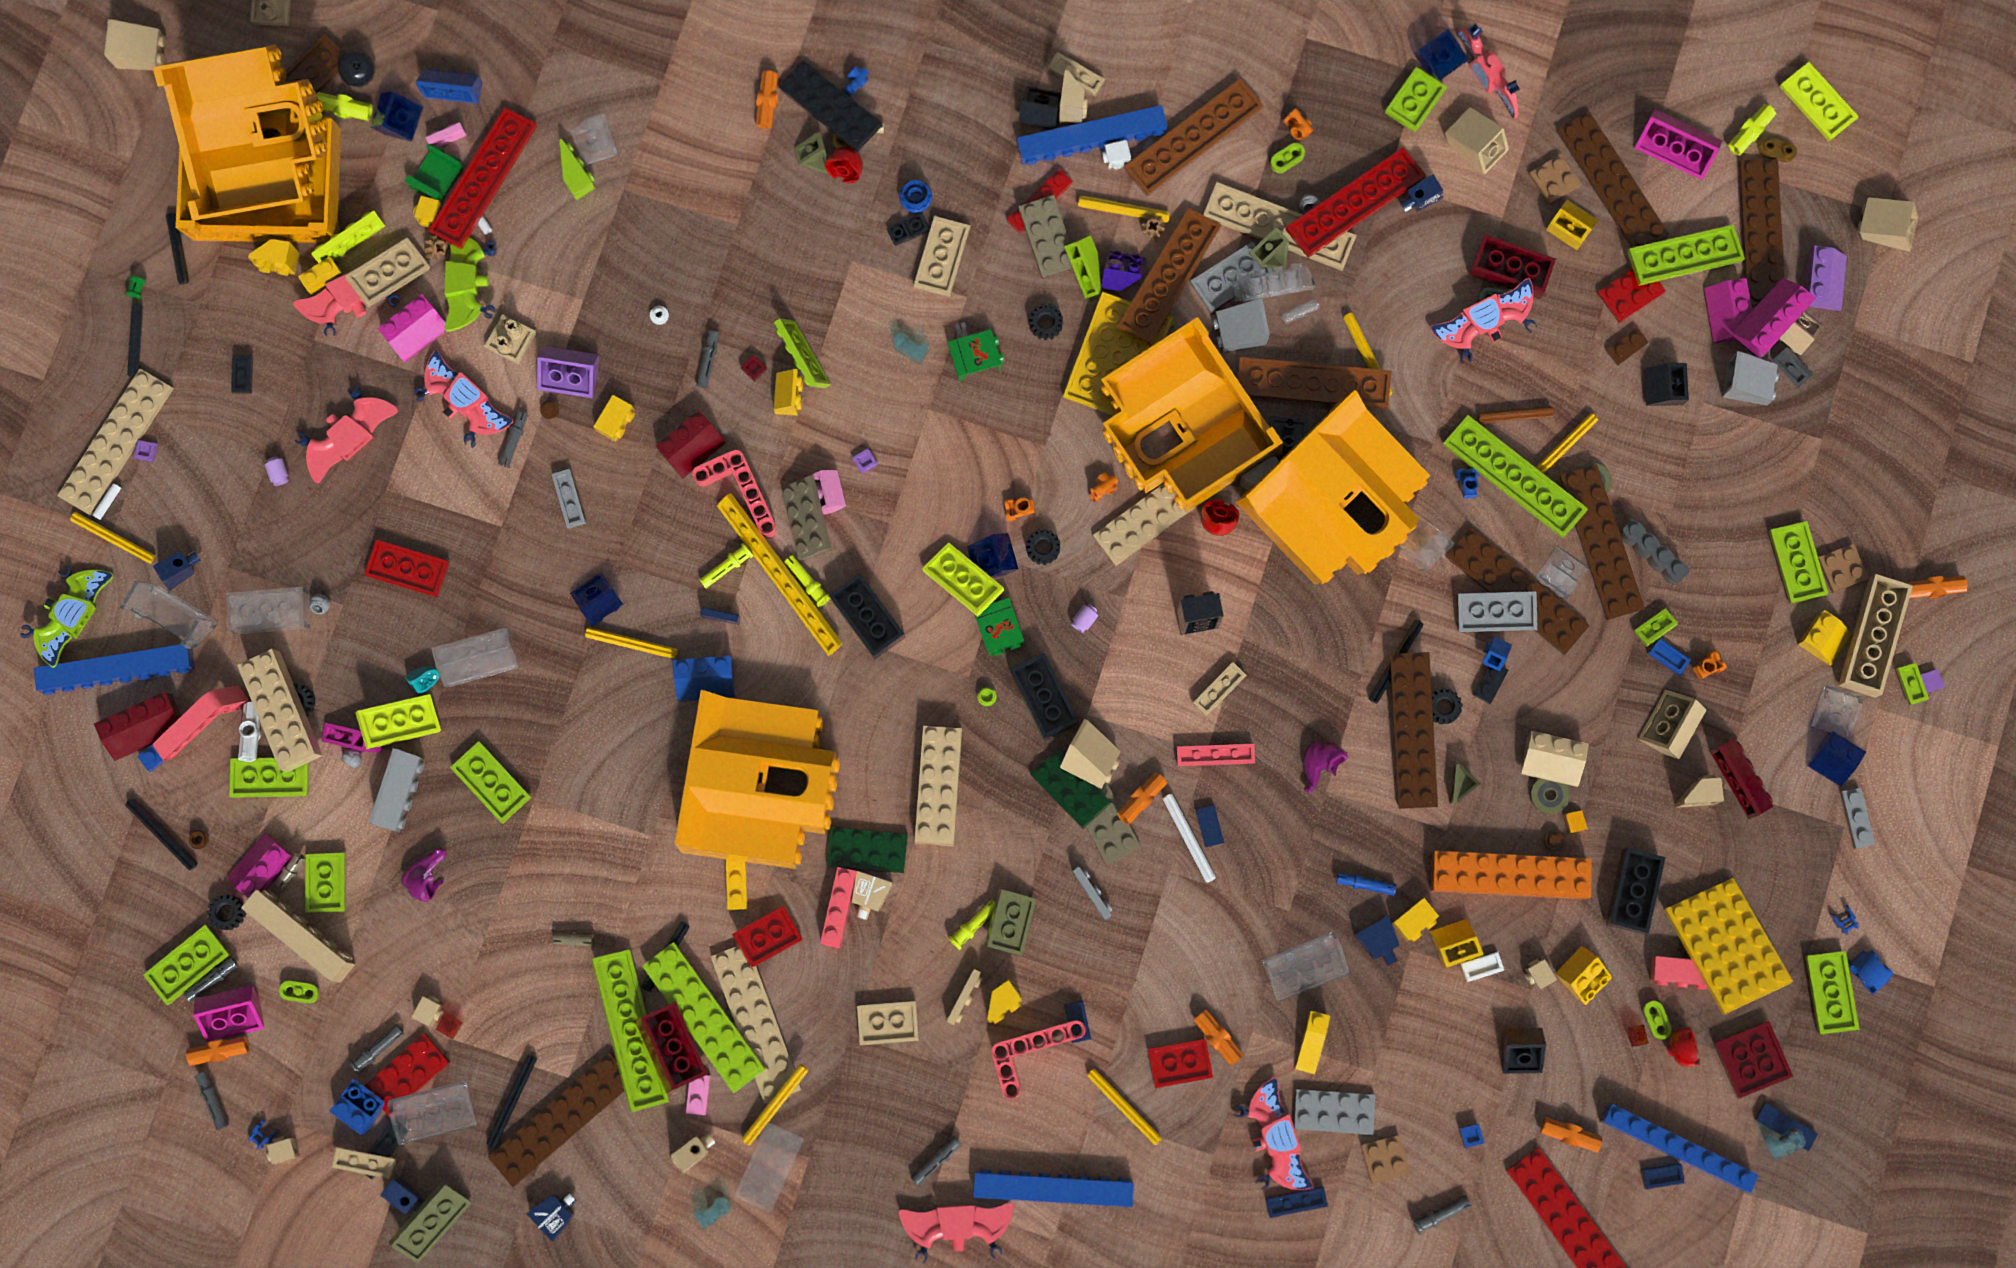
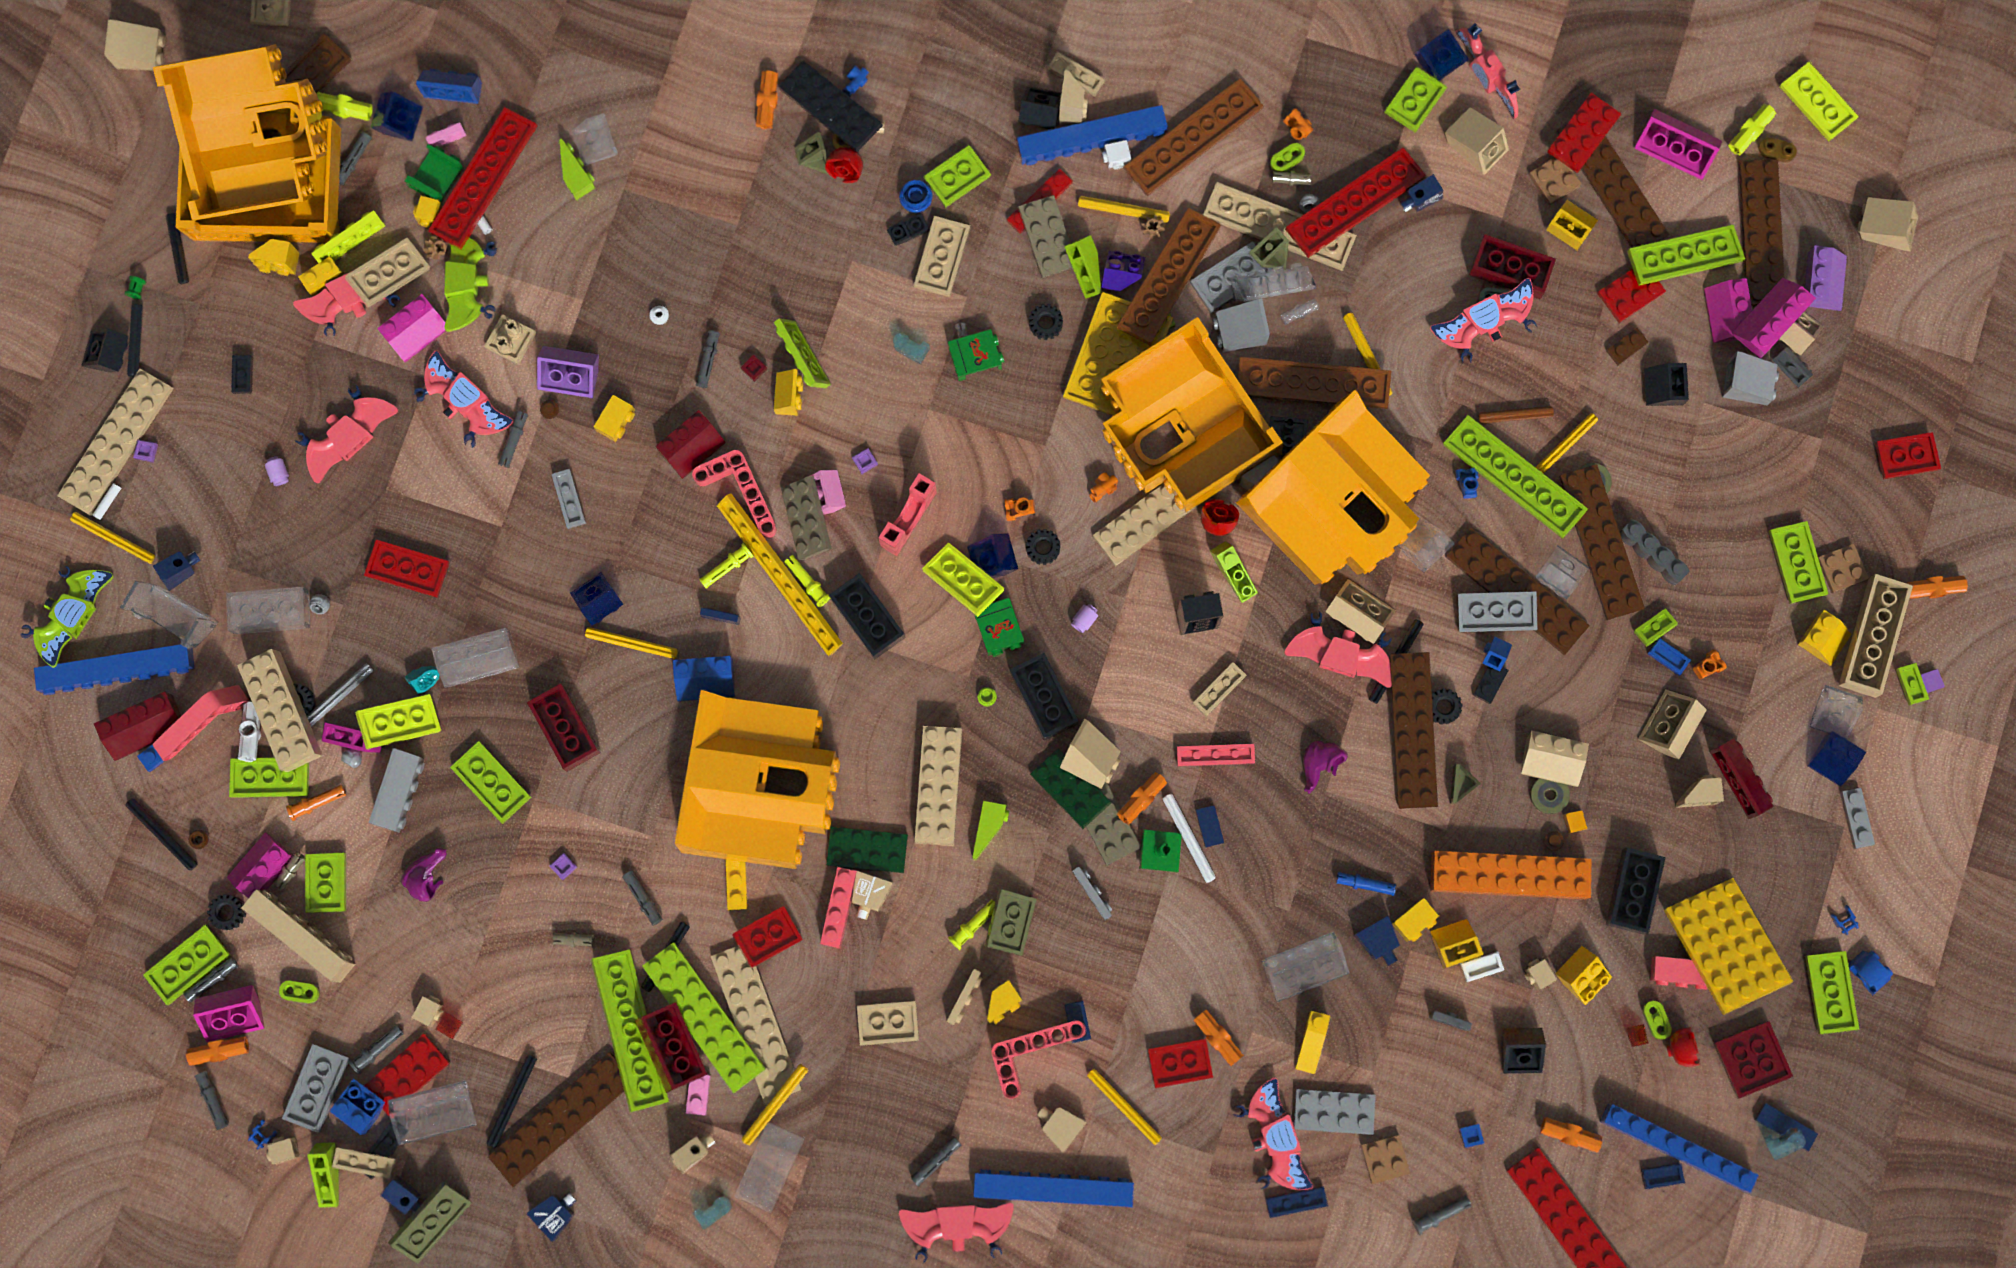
black cylinder [338,50,375,87] -> none
none -> black slope [81,329,128,373]
none -> light grey plate [282,1044,350,1133]
none -> orange pin [286,784,347,821]
none -> light grey axle [307,663,374,727]
none -> lime slope [307,1142,339,1208]
none -> dark grey pin [339,132,372,185]
none -> dark red brick [527,684,601,772]
none -> medium lavender tile [550,853,577,880]
none -> dark grey pin [622,870,663,926]
none -> coral arch [878,473,937,556]
none -> lime plate [924,145,991,208]
none -> lime slope [972,801,1009,860]
none -> tan torso [1037,1106,1086,1153]
none -> green tile [1139,829,1182,873]
none -> lime slope [1210,541,1258,603]
none -> dark tan pin [1272,170,1311,186]
none -> coral torso [1284,612,1392,688]
none -> tan slope [1326,579,1396,644]
none -> flat silver plate [1430,1011,1472,1031]
none -> red plate [1547,93,1622,174]
none -> red plate [1875,432,1941,479]

